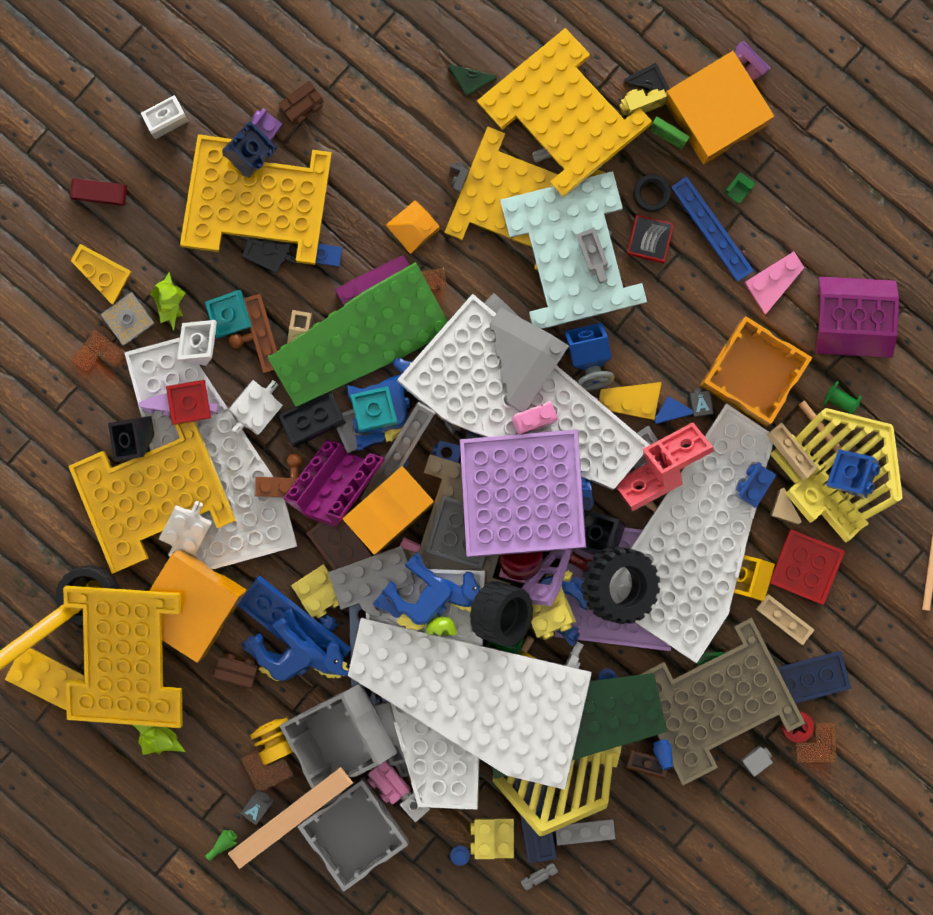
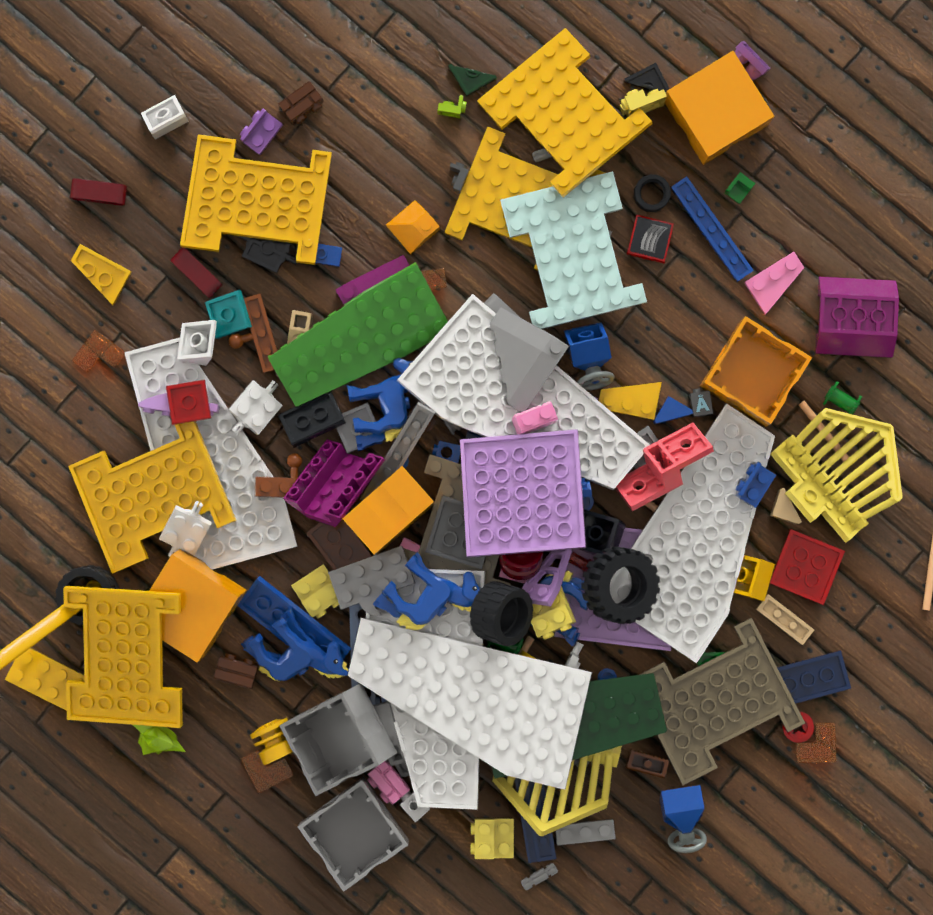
light grey plate [100,292,155,346] -> none
black slope [108,416,154,461] -> none
lime hair [149,272,186,331] -> none
bright green cone [205,829,237,861] -> none
dark blue slope [222,121,277,177] -> none
light nougat tile [228,767,353,869] -> none
dark grey brick [240,789,274,825] -> none
blue plate [319,615,338,631] -> none
teal plate [350,386,398,433] -> none
lime hair [426,616,457,636] -> none
blue plate [450,846,470,866] -> none
light grey hinge [576,228,609,284] -> none
bright green plate [650,117,690,150] -> none
blue cone [653,740,673,770] -> none
light grey brick [740,746,773,777] -> none
tan plate [767,422,818,480] -> none
blue plate [826,449,880,498] -> none
none -> dark red beam [170,247,223,299]
none -> lime bracket [438,95,467,118]
none -> blue piece [660,785,707,853]

